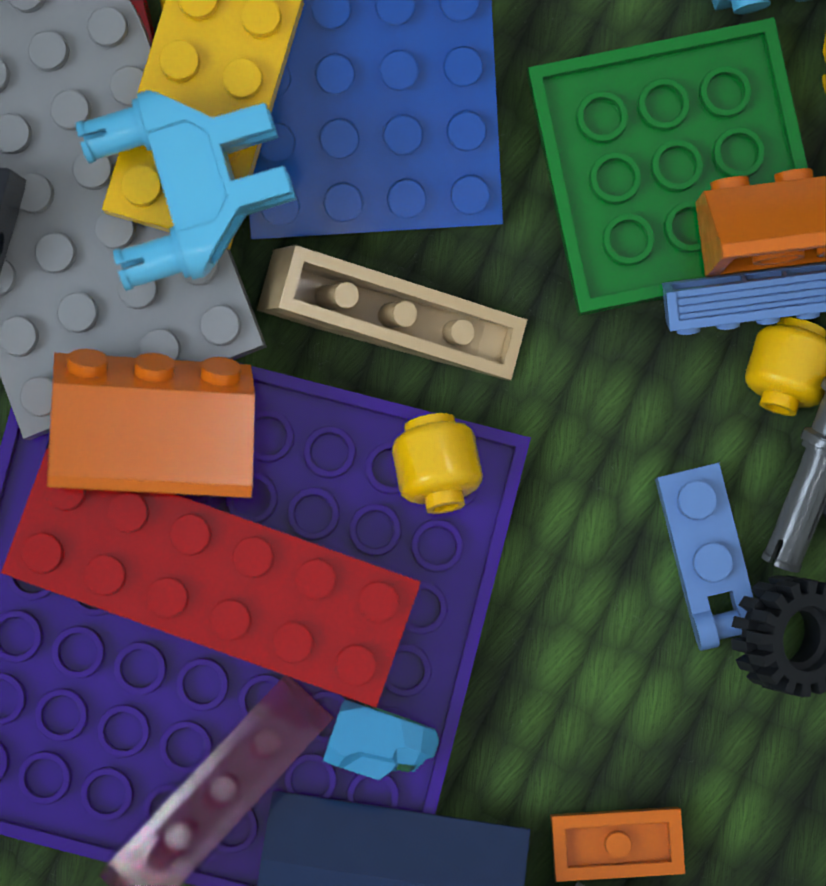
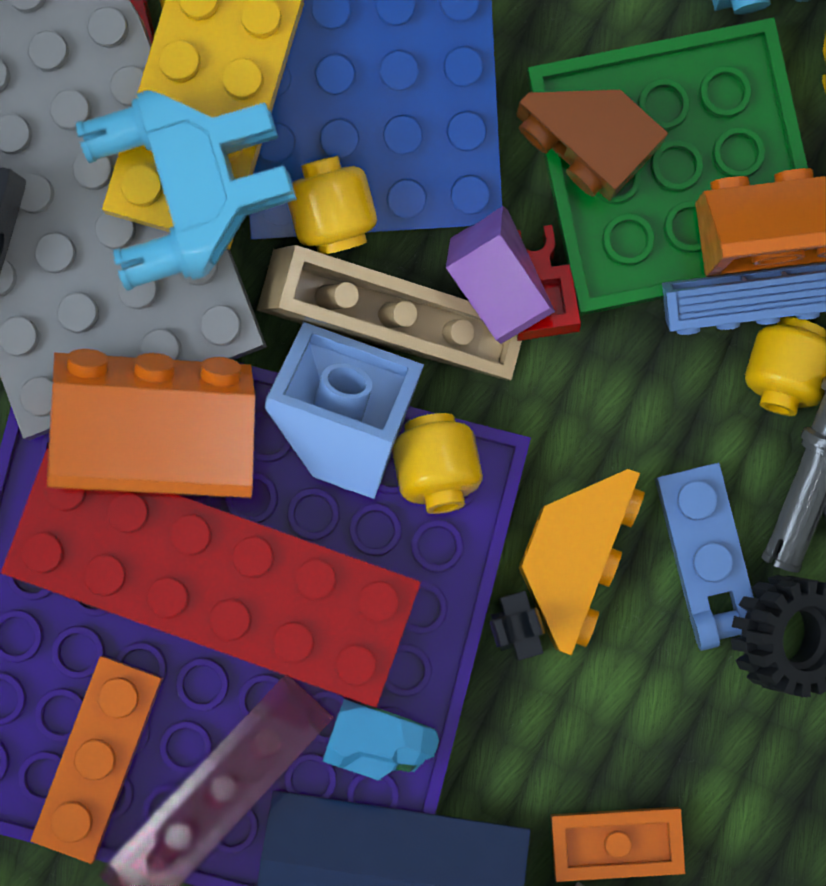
none -> orange plate [30,655,163,864]
none -> light blue slope [264,322,424,499]
none -> yellow head [288,156,377,254]
none -> medium lavender slope [446,206,555,344]
none -> black plate [490,591,545,661]
none -> dark orange slope [517,90,668,202]
none -> red plate [517,225,581,341]
none -> light orange slope [519,469,645,655]

